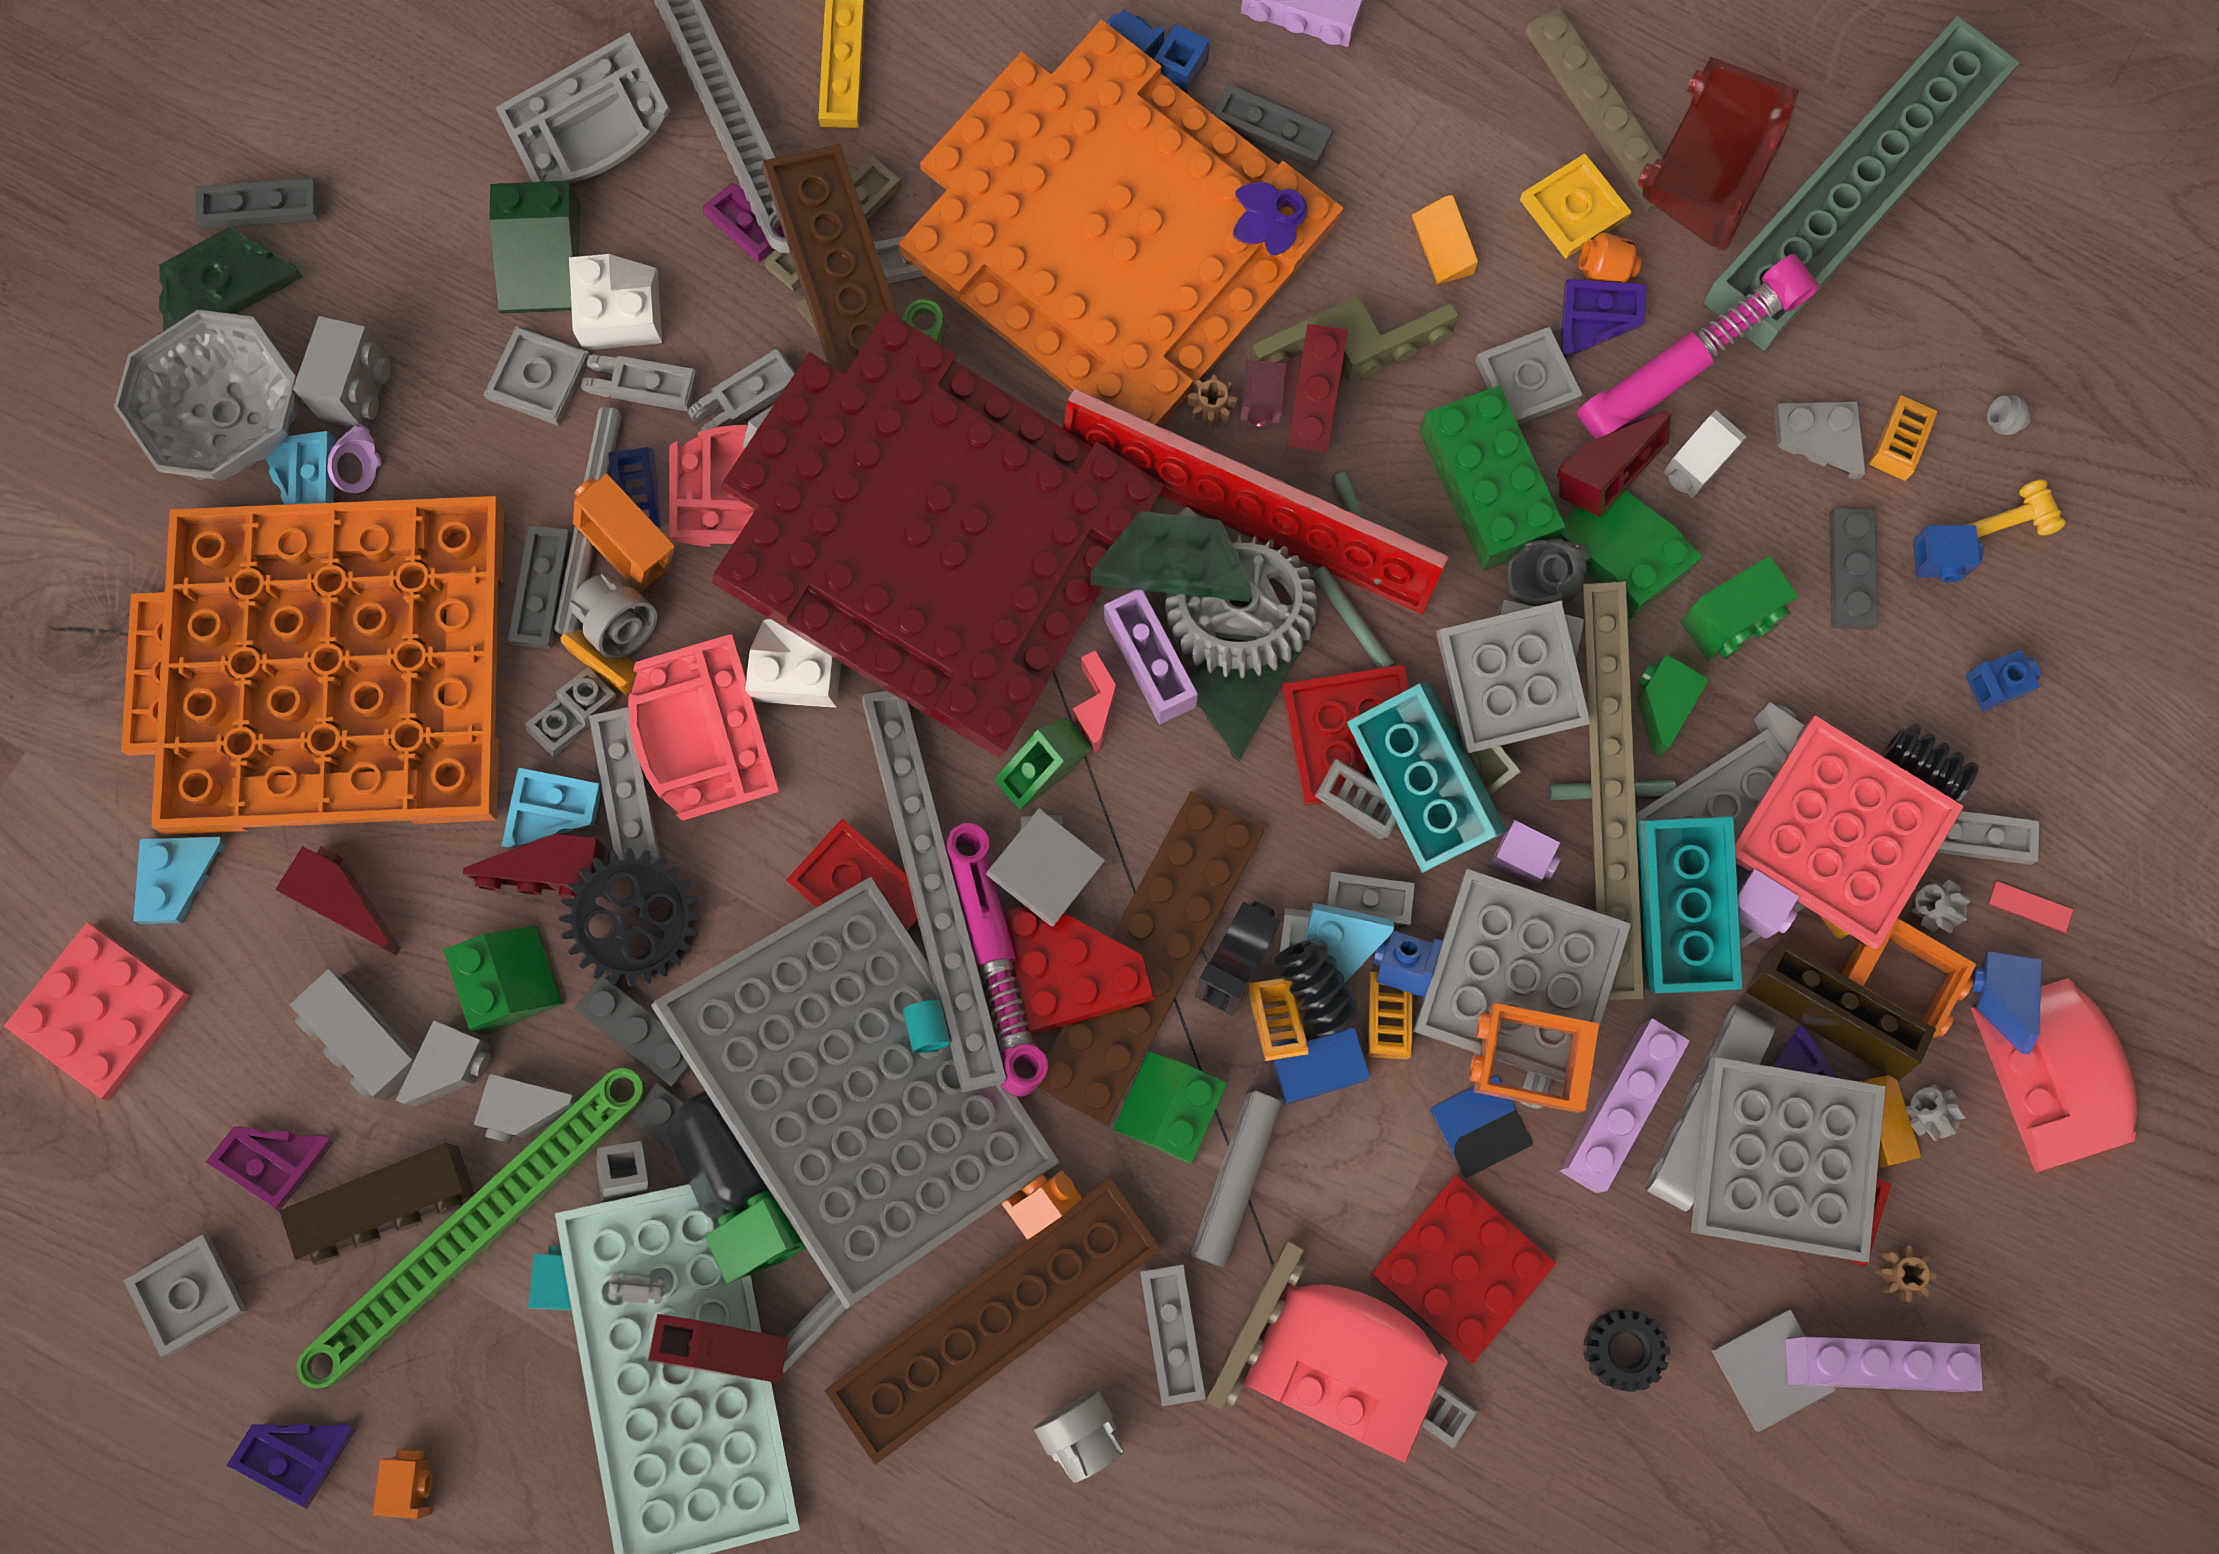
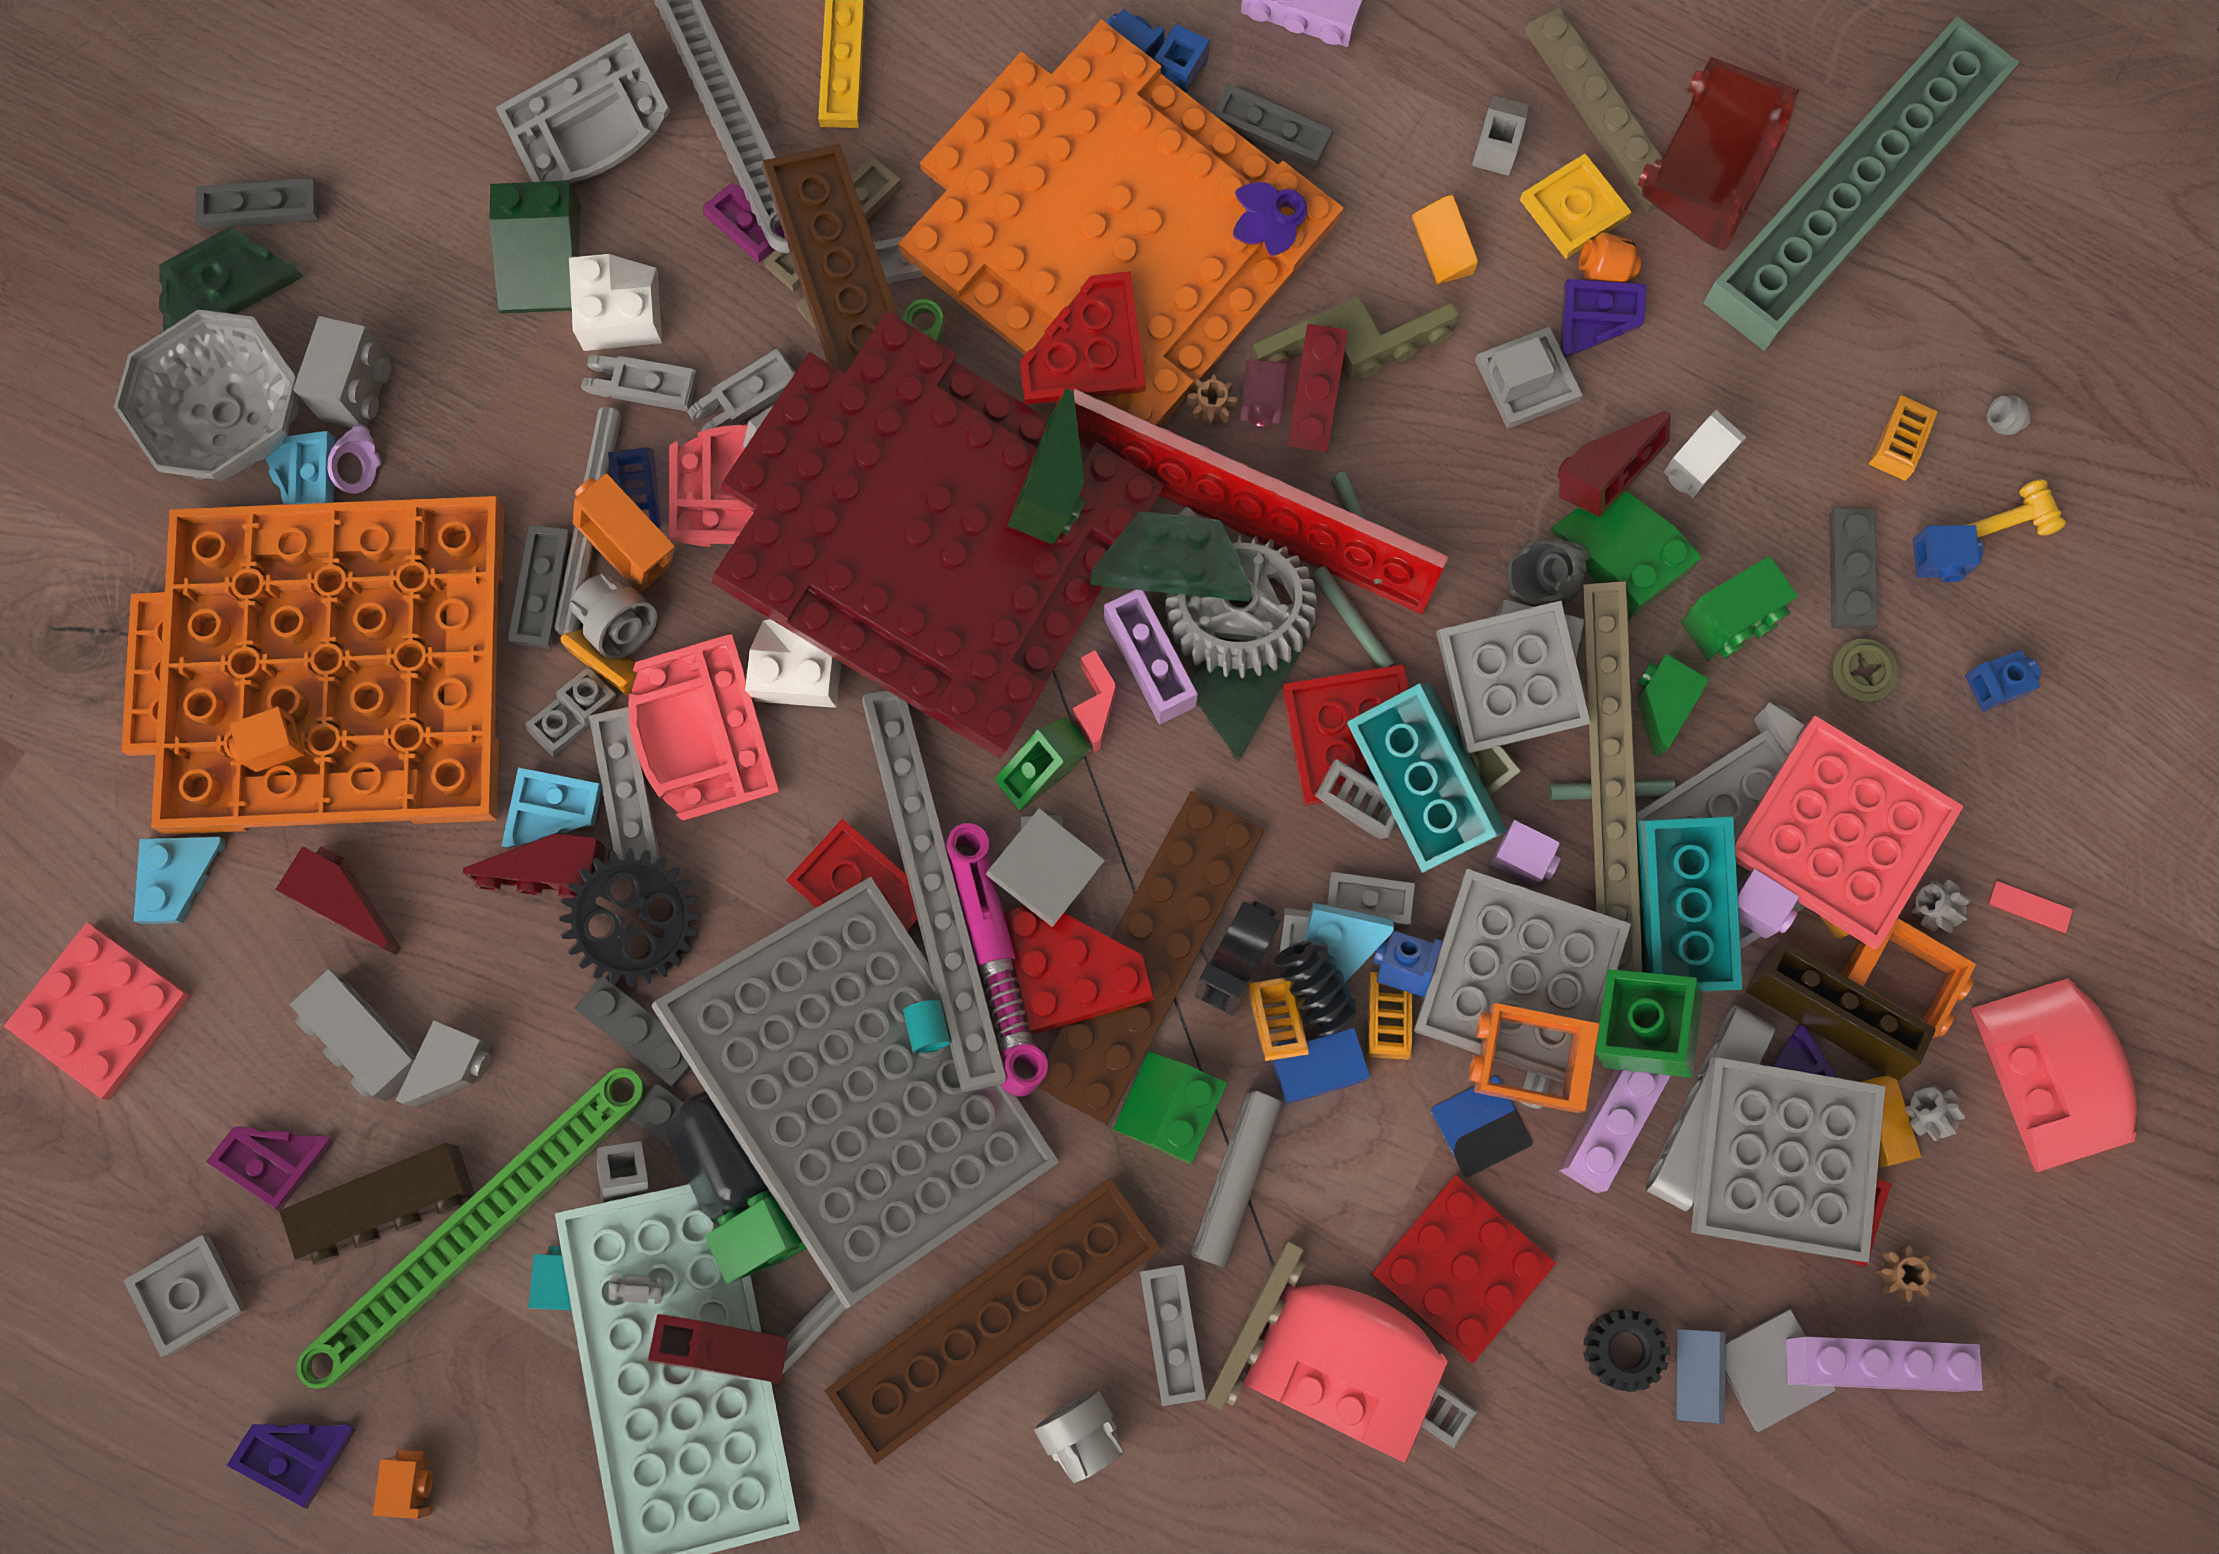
green slope [443,926,564,1035] -> none
light grey slope [473,1074,580,1143] -> none
light grey tile [483,326,590,426] -> none
brick [1002,1170,1082,1240] -> none
green brick [1419,385,1566,571] -> none
dark pink piece [1576,253,1820,440] -> none
light grey wing [1773,402,1865,480] -> none
black piece [1881,724,1979,802] -> none
light grey plate [1936,811,2039,865] -> none
blue slope [1971,951,2041,1055] -> none
none -> orange brick [228,707,304,772]
none -> dark green slope [1007,388,1086,545]
none -> red plate [1020,271,1146,405]
none -> light grey slope [1472,95,1529,176]
none -> light grey brick [1487,336,1556,404]
none -> green brick [1596,969,1703,1078]
none -> sand blue tile [1676,1329,1725,1424]
none -> olive gear [1830,639,1899,703]

